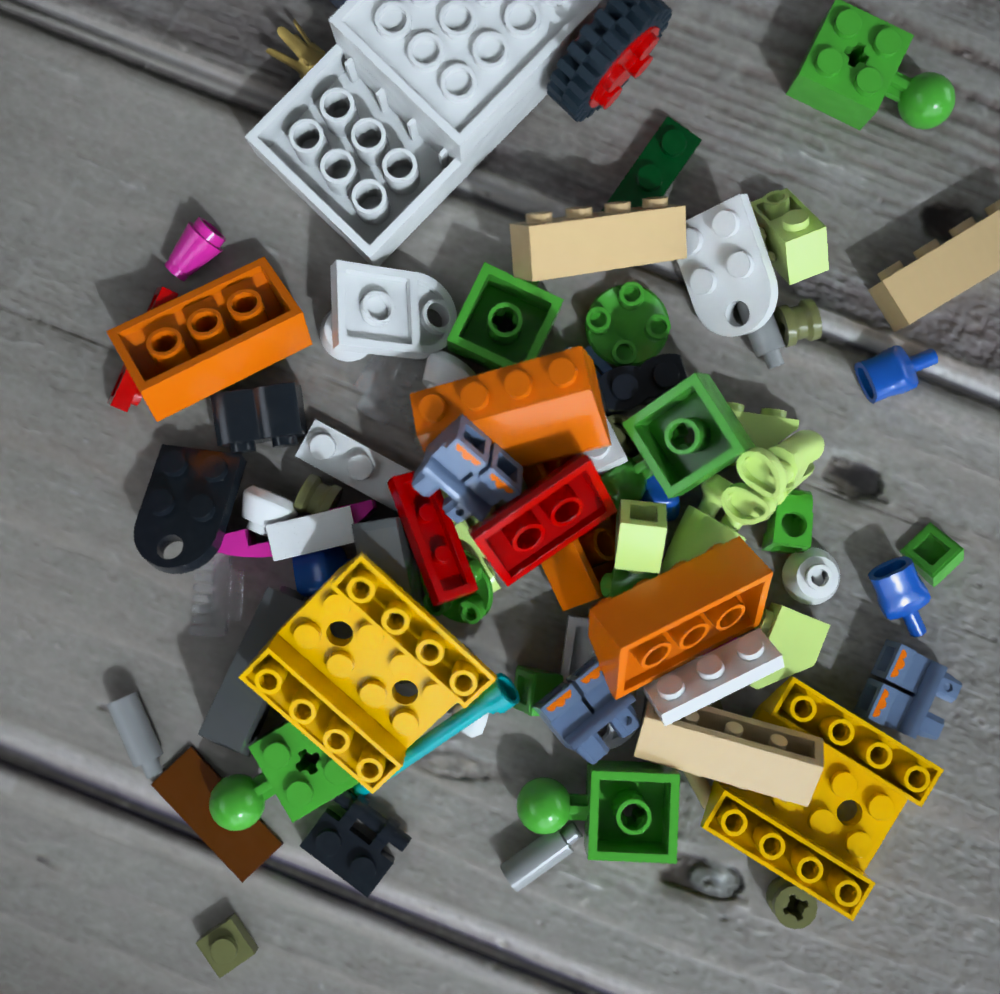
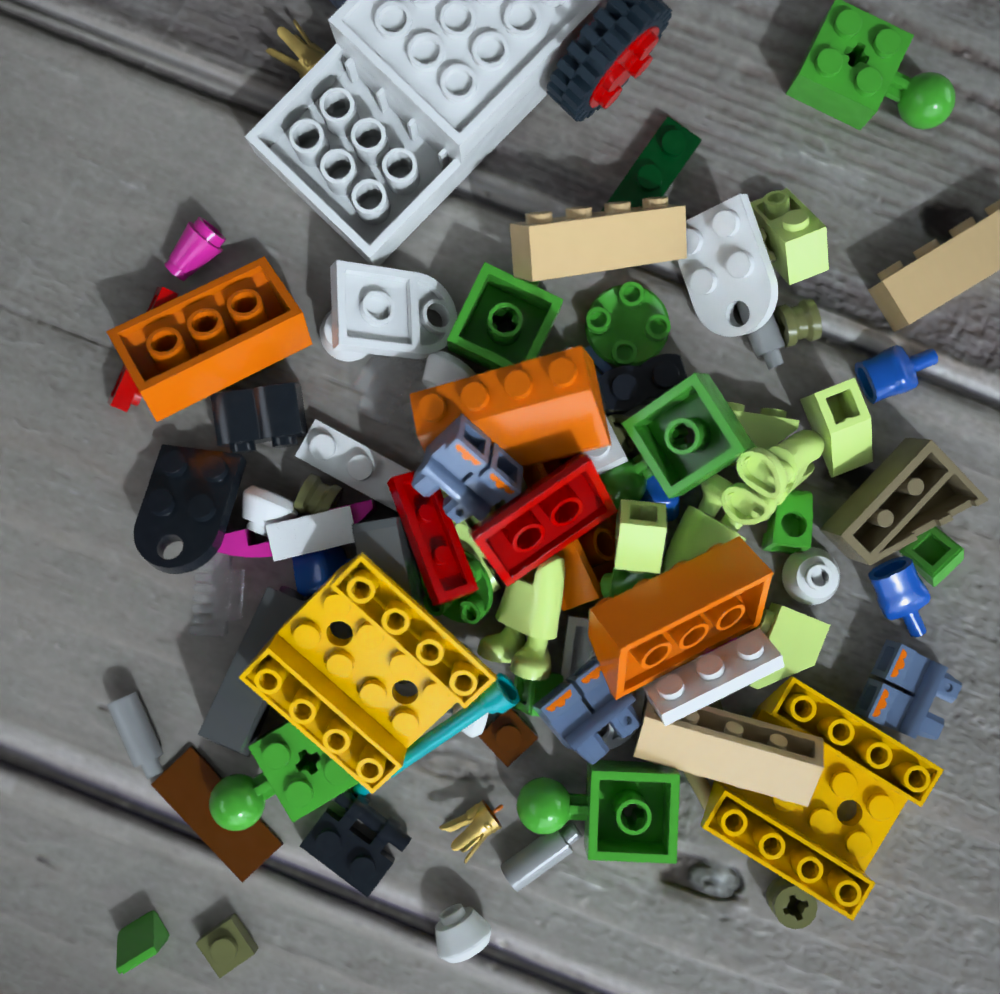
none -> bright green slope [116,910,170,974]
none -> white cone [435,904,492,963]
none -> pearl gold piece [439,800,503,864]
none -> yellowish green piece [477,554,565,681]
none -> reddish brown plate [478,708,539,767]
none -> yellowish green slope [800,377,873,477]
none -> dark tan wedge [819,438,988,565]

